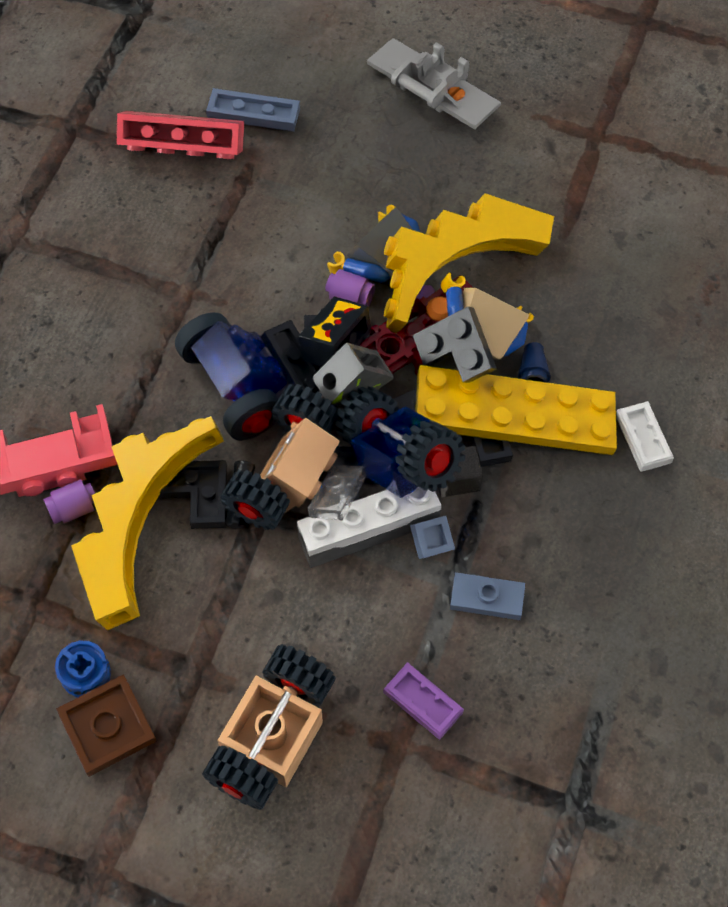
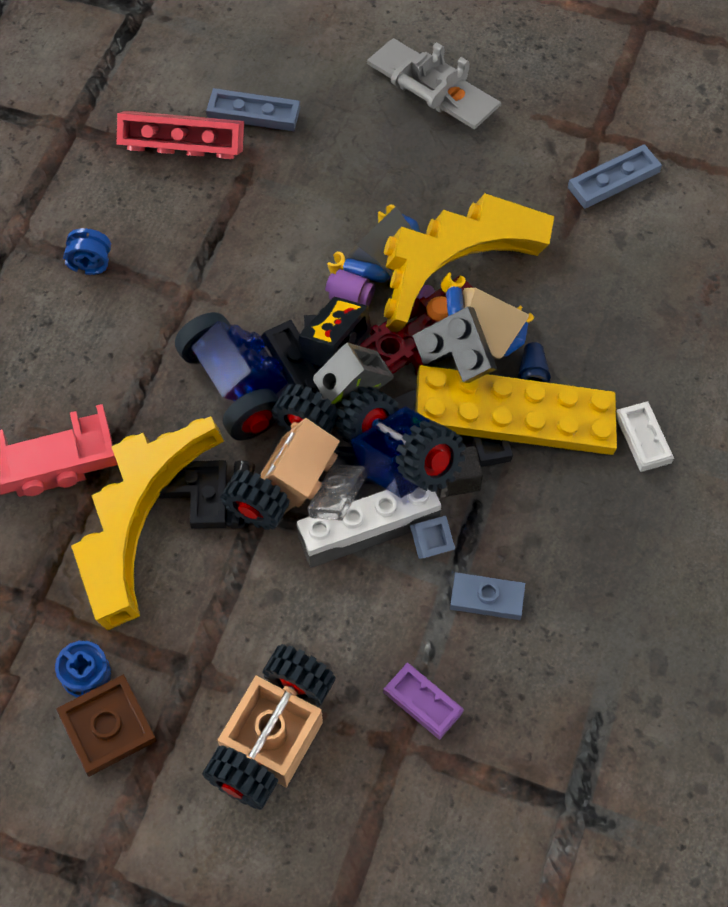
medium lavender brick [43,479,95,524] -> none
none -> blue wheel [63,228,111,275]
none -> sand blue plate [568,144,662,209]

